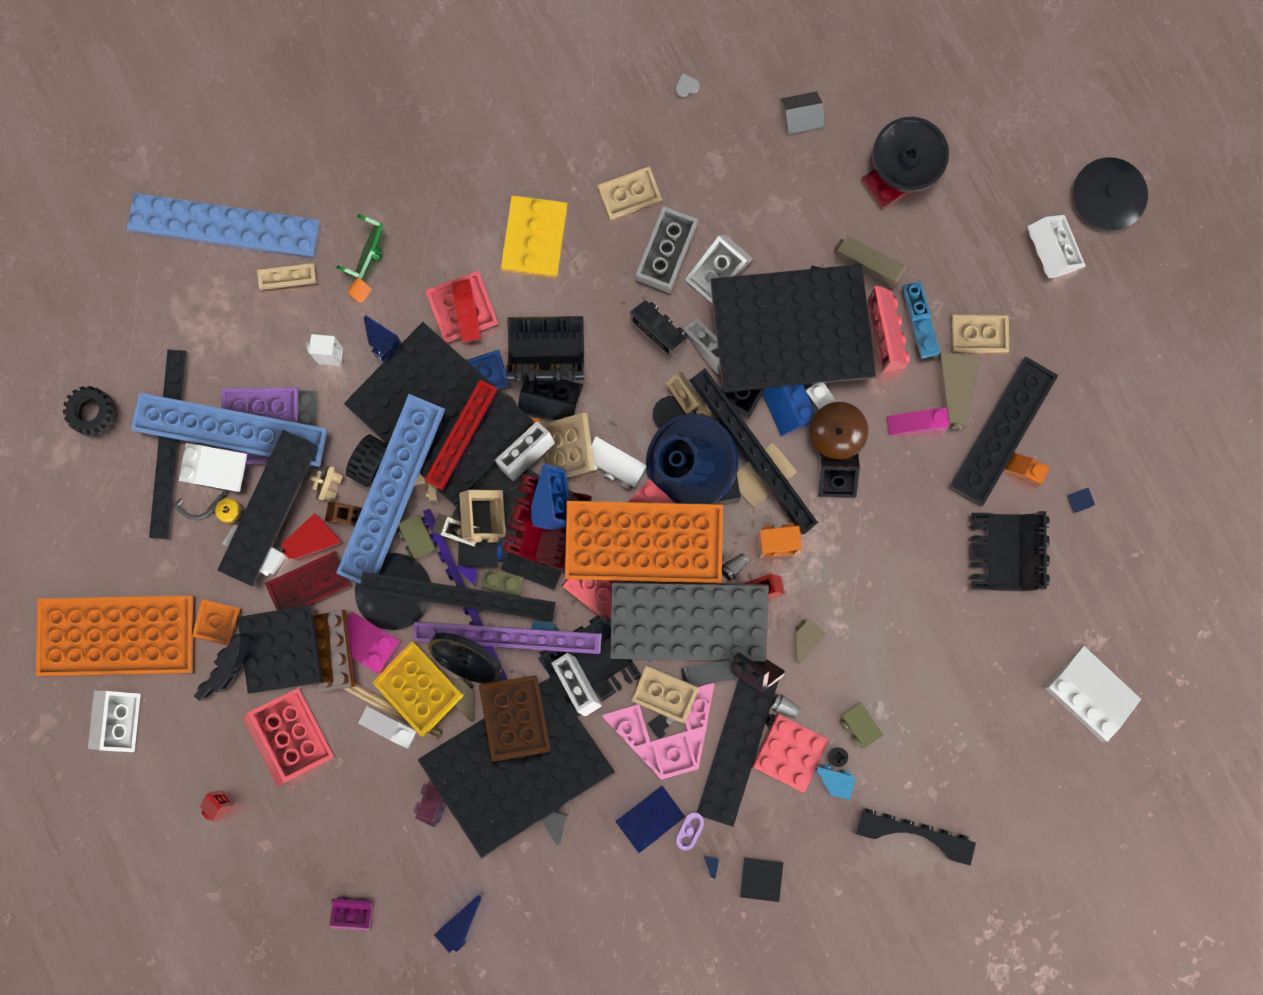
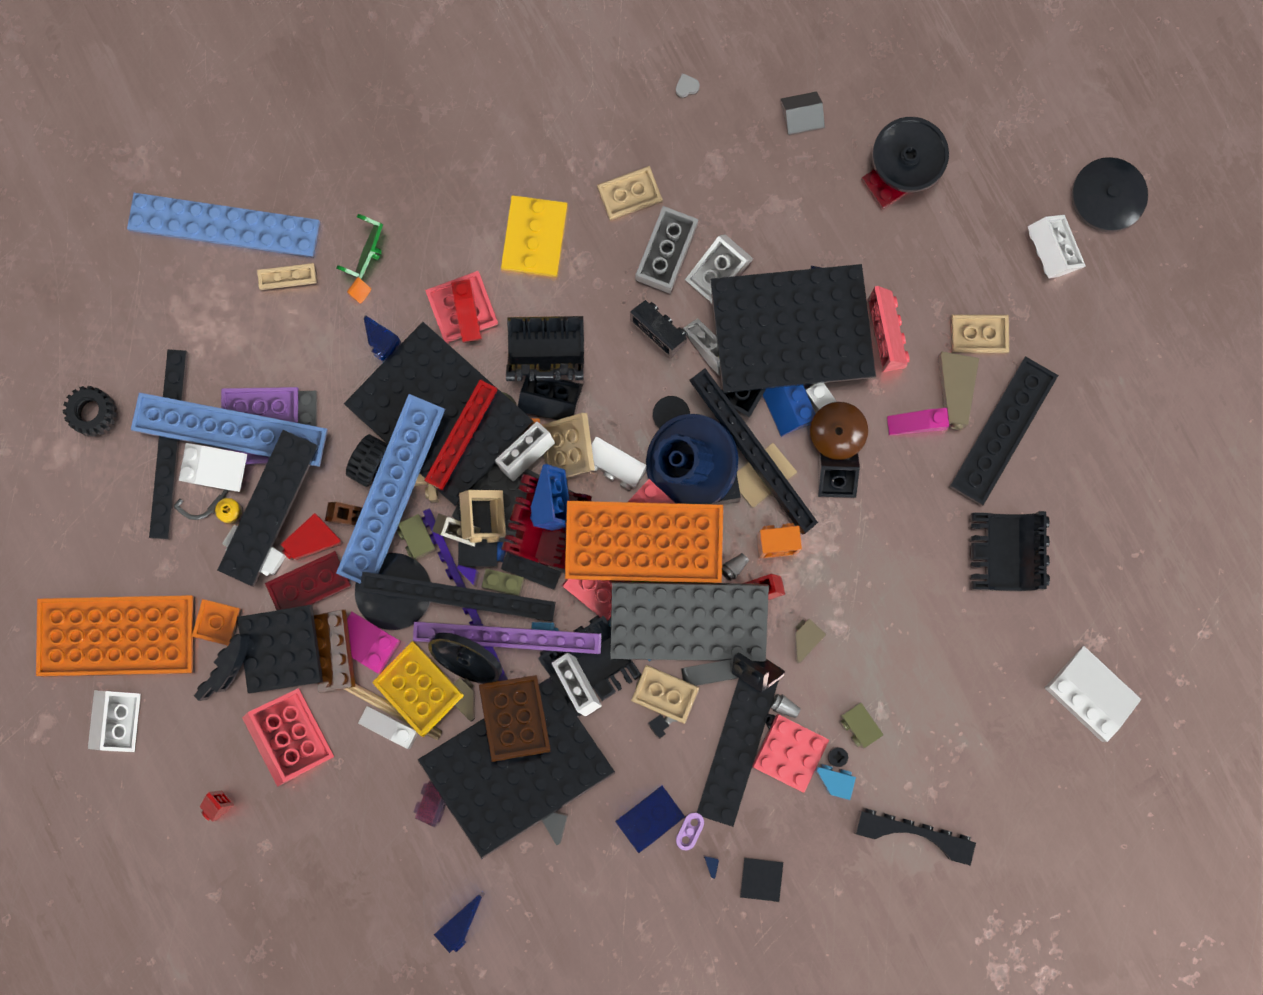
white brick [307,334,343,366] -> none
tan hips [309,466,343,501] -> none
magenta bracket [329,897,373,931] -> none
blue plate [467,350,510,390] -> none
bright pink wing [602,683,715,780] -> none
tan plate [666,372,716,419] -> none
dark tan slope [835,235,908,291] -> none
dark azure slope [902,281,941,359] -> none
orange slope [1004,453,1050,487] -> none
dark blue slope [1067,488,1095,513] -> none

